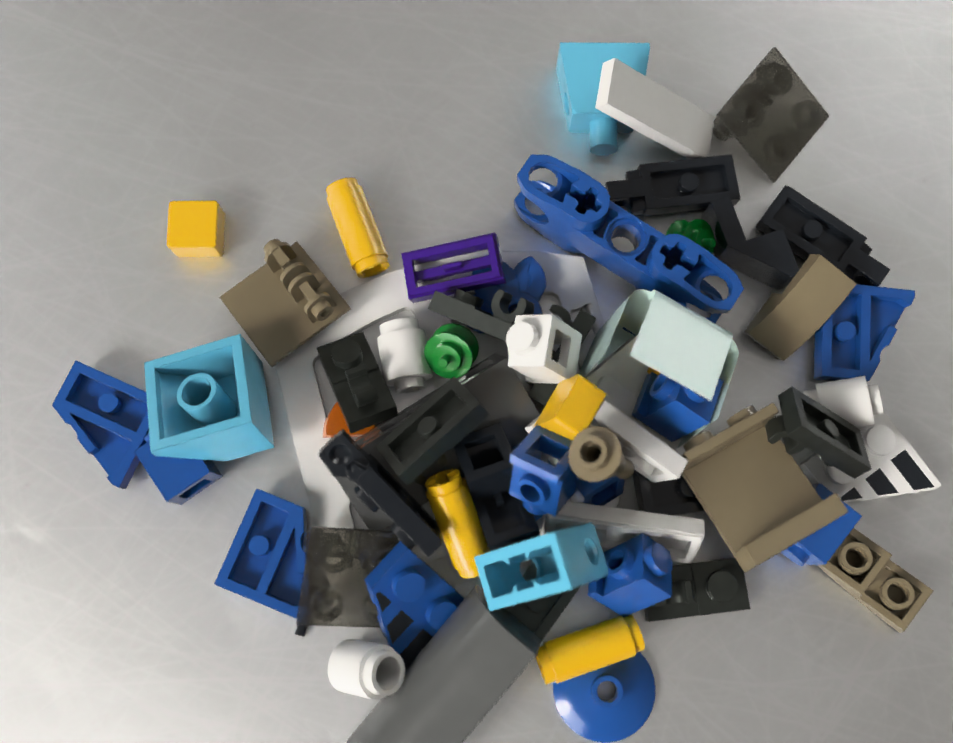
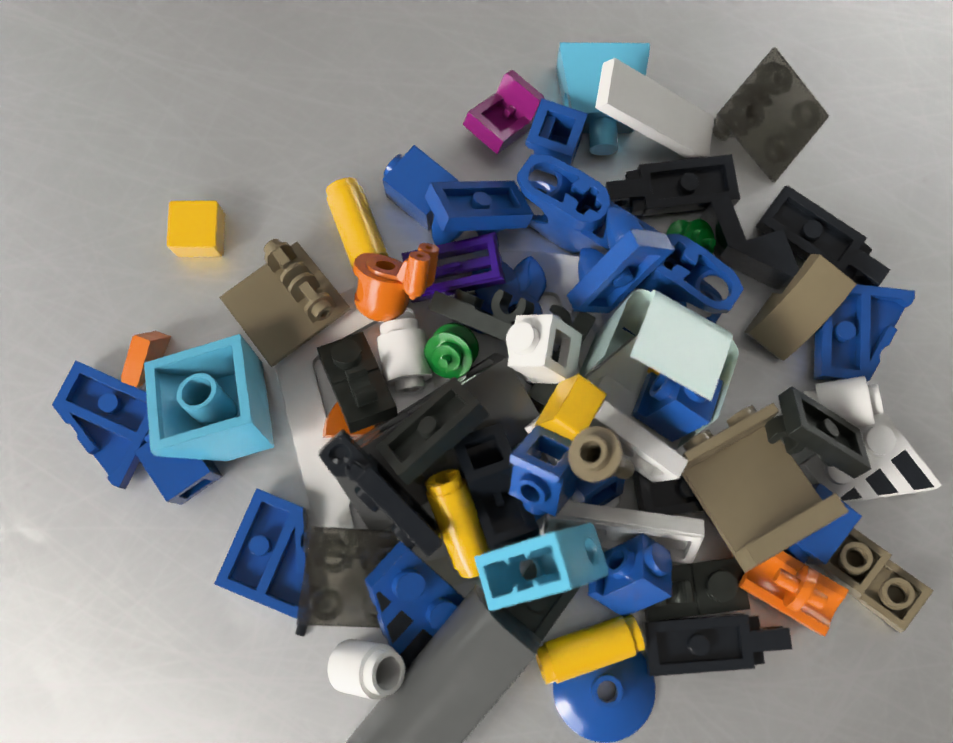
none -> orange tile [121,331,171,388]
none -> orange piece [353,243,439,322]
none -> blue brick [382,145,458,231]
none -> blue tile [425,181,534,245]
none -> magenta bracket [463,70,545,154]
none -> blue brick [525,98,588,176]
none -> blue tile [566,207,675,313]
none -> black hinge [642,614,792,676]
none -> orange hips [739,551,849,636]

